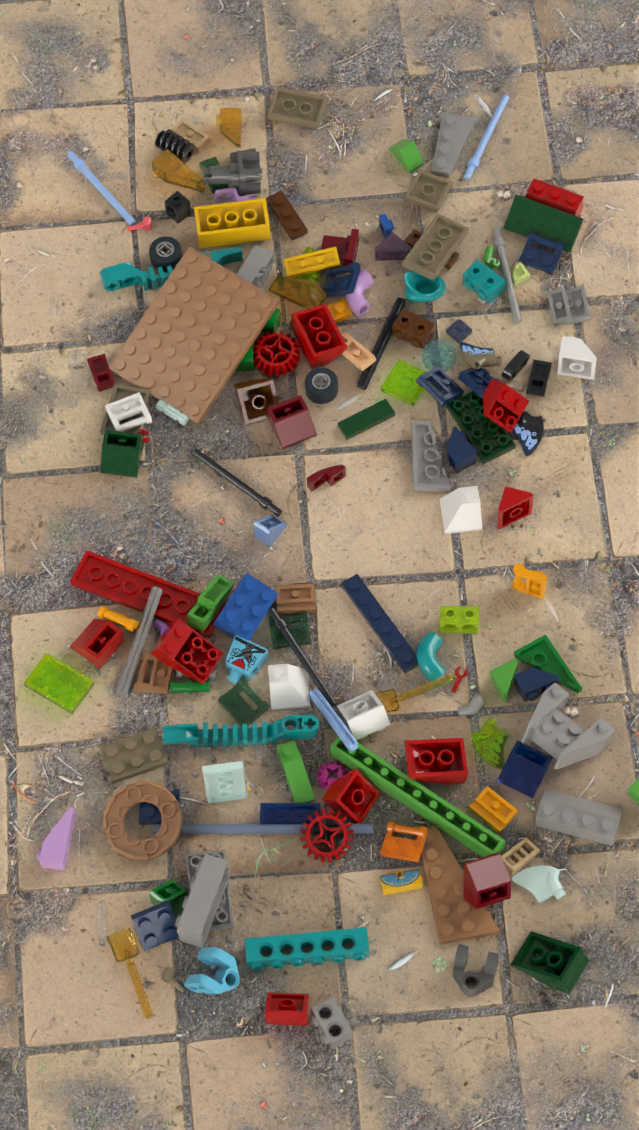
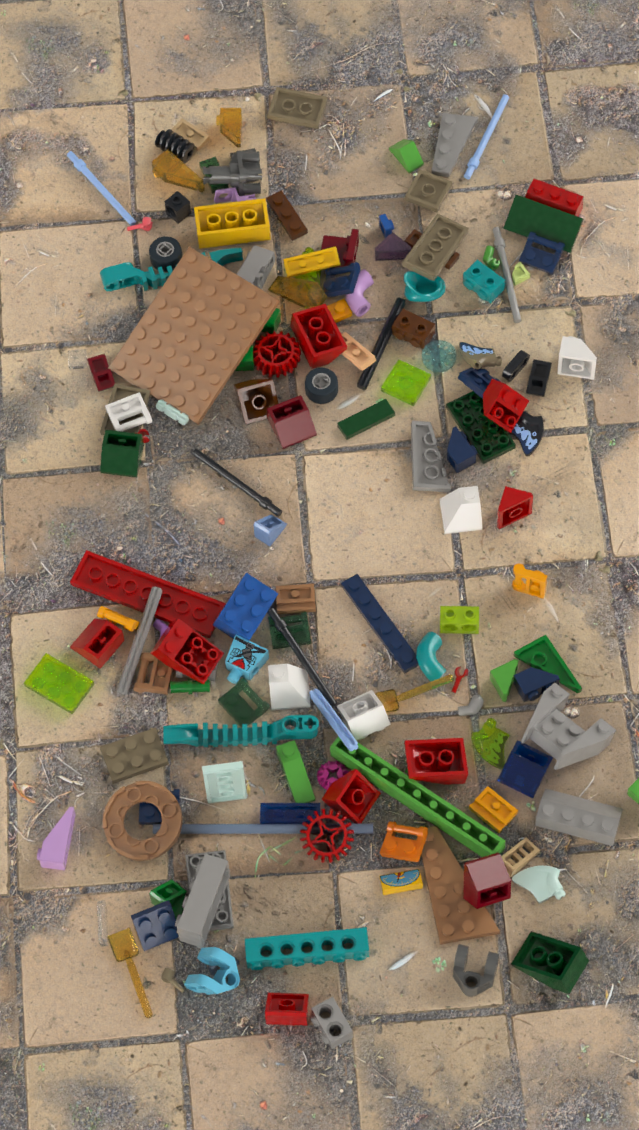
bright green slope [186,574,235,633] -> none
dark red slope [307,465,346,492] -> none
dark blue plate [416,367,464,408] -> none
dark blue tile [446,319,472,343] -> none
light grey slope [547,285,592,325] -> none

